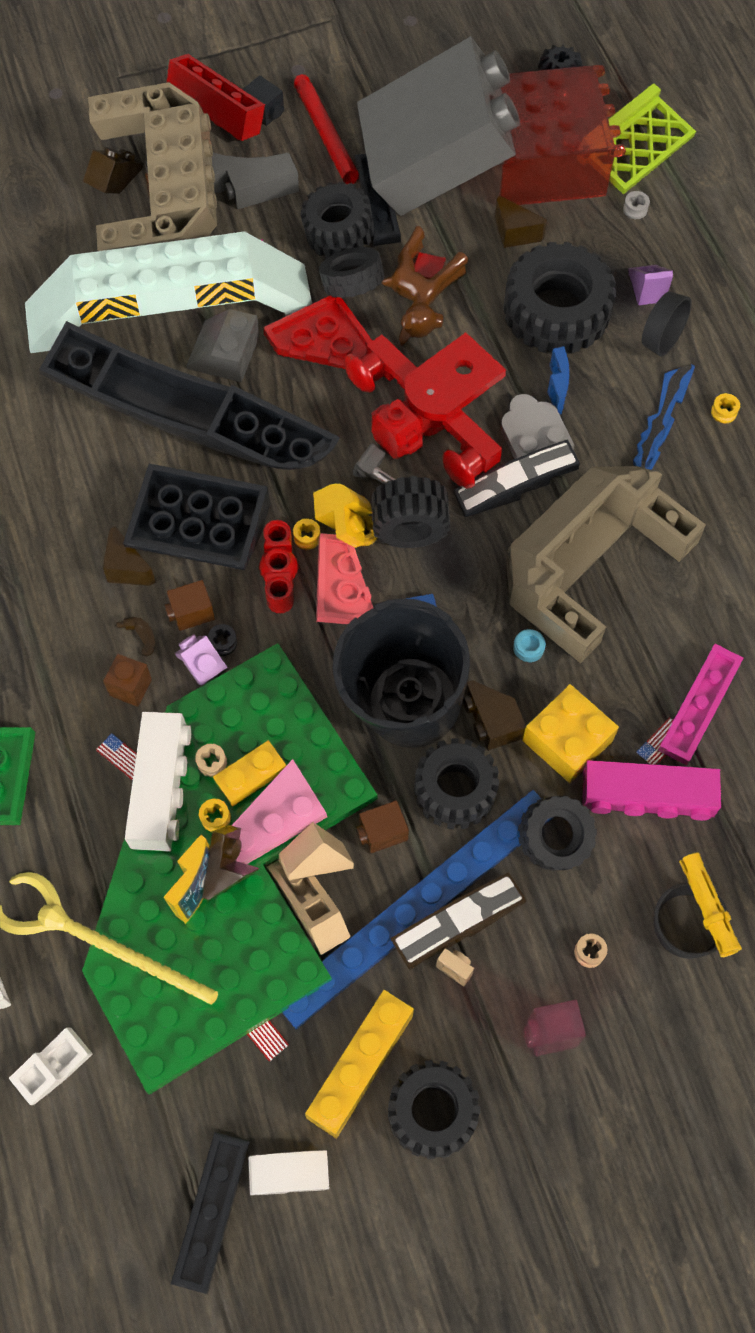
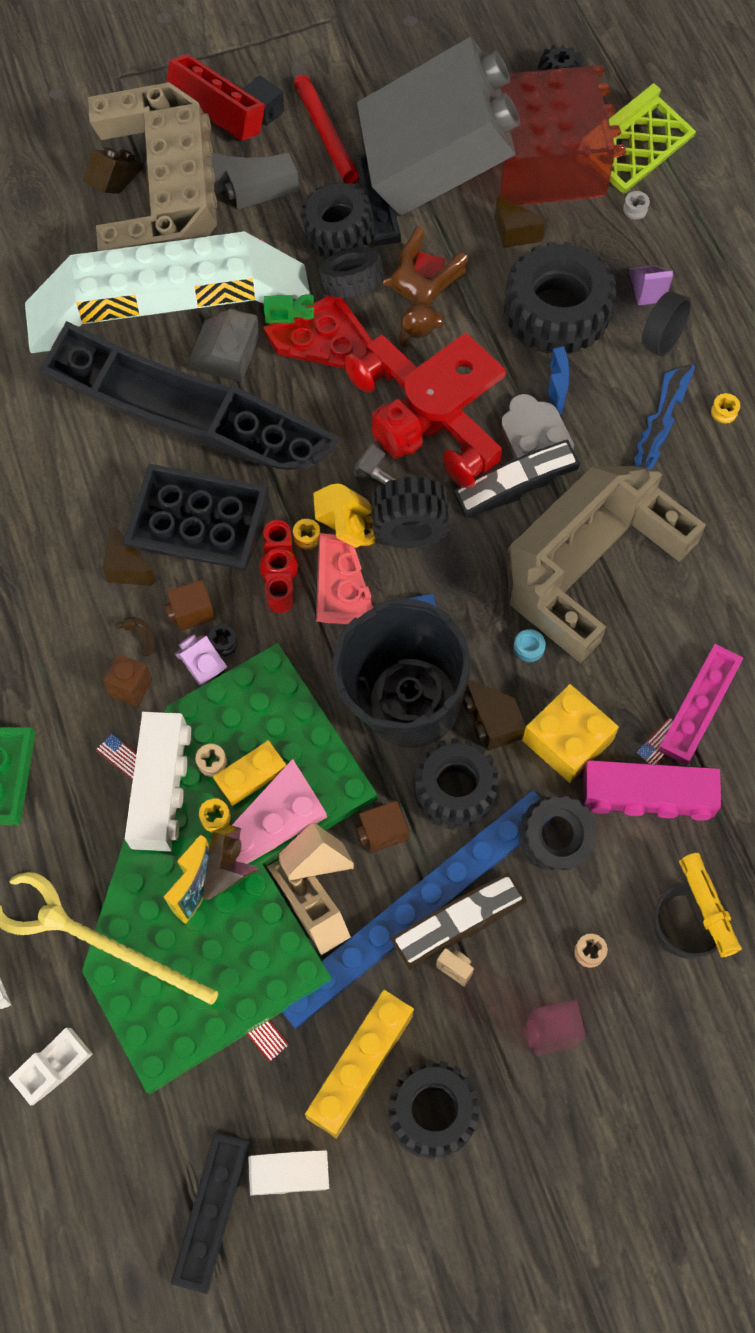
none -> green plate [264,294,314,323]

